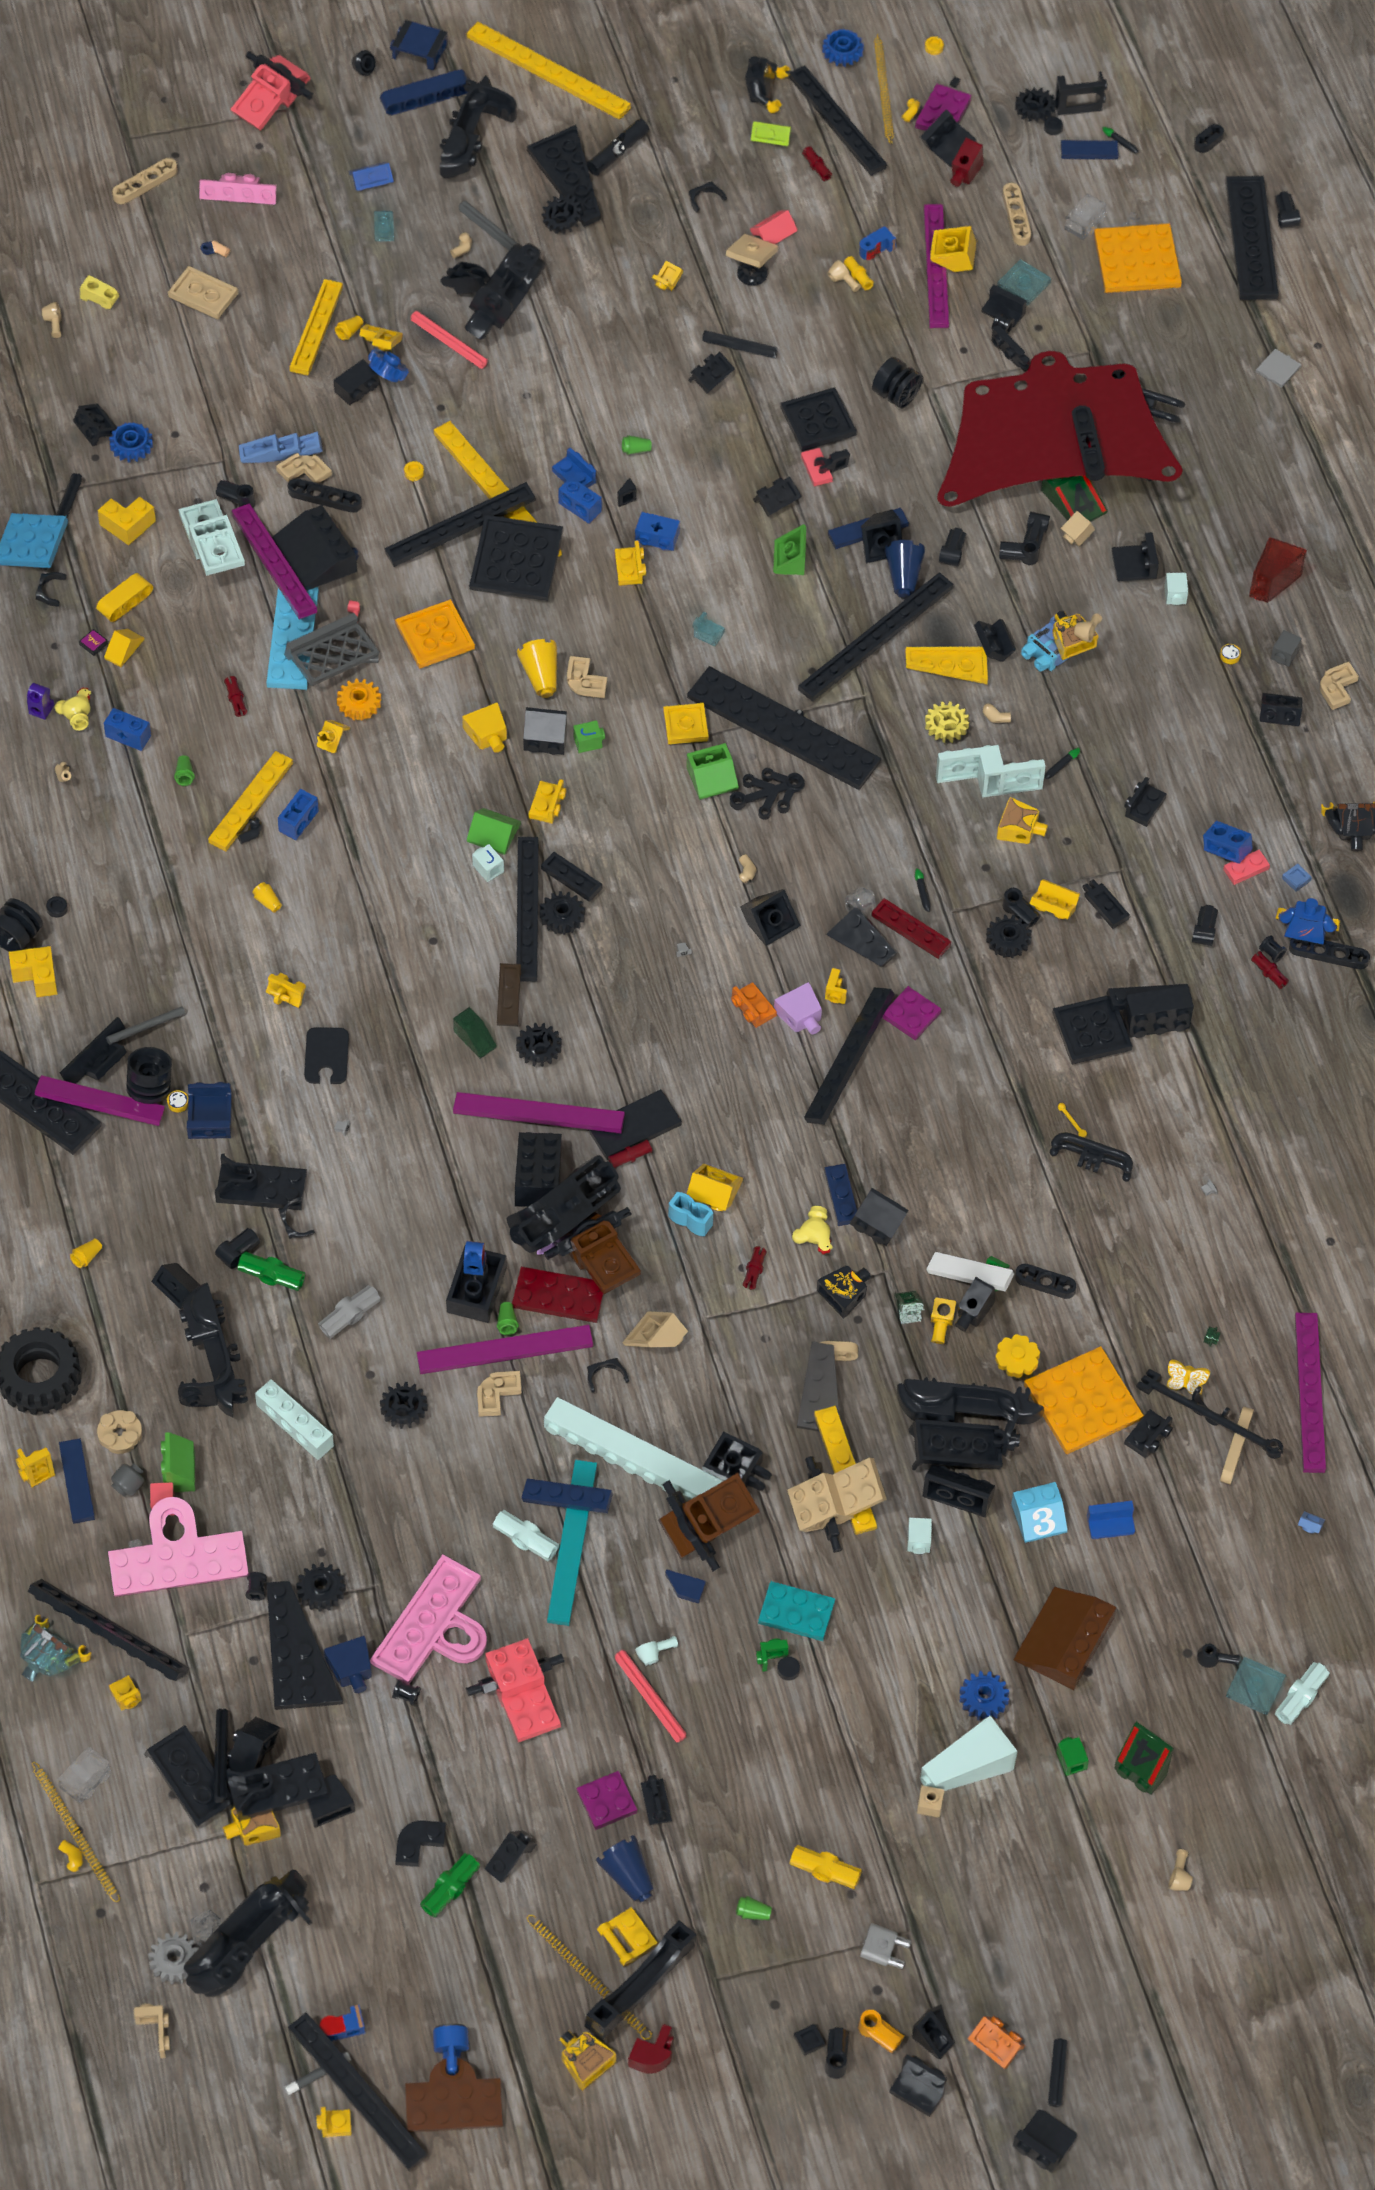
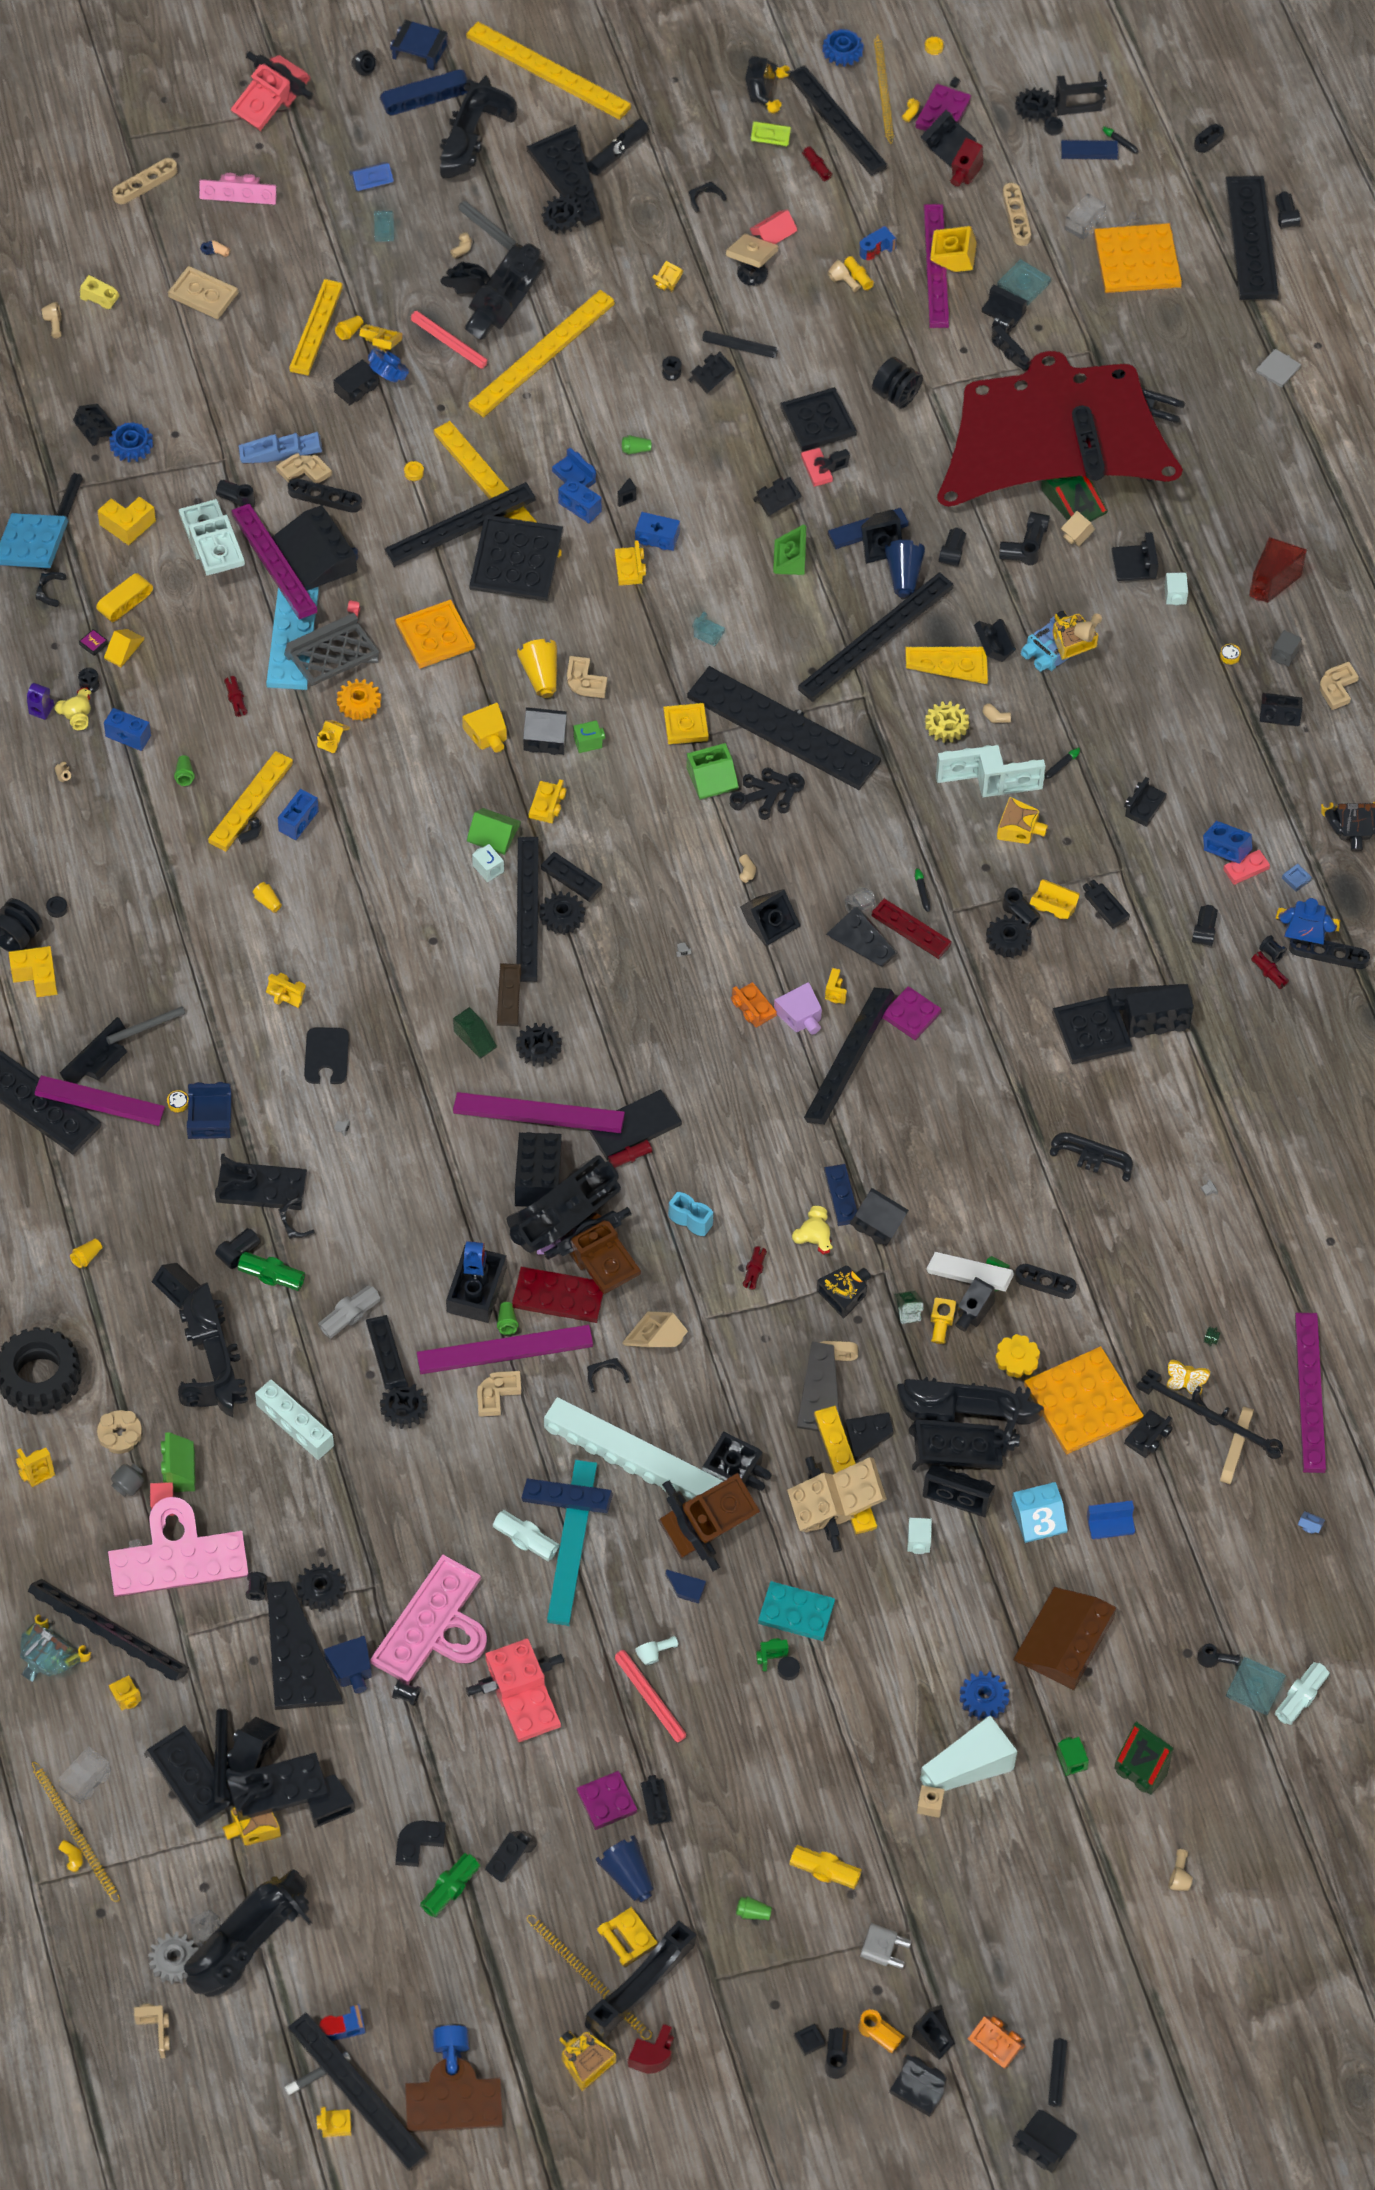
dark blue tile [59,1438,95,1524] -> none
black wheel [126,1047,172,1104] -> none
yellow slope [686,1164,743,1211] -> none
yellow hinge [1058,1103,1087,1138] -> none
none -> black wheel [78,668,100,693]
none -> black tile [366,1315,407,1390]
none -> yellow plate [469,290,615,418]
none -> black wheel [662,356,682,381]
none -> black wing [845,1412,893,1461]

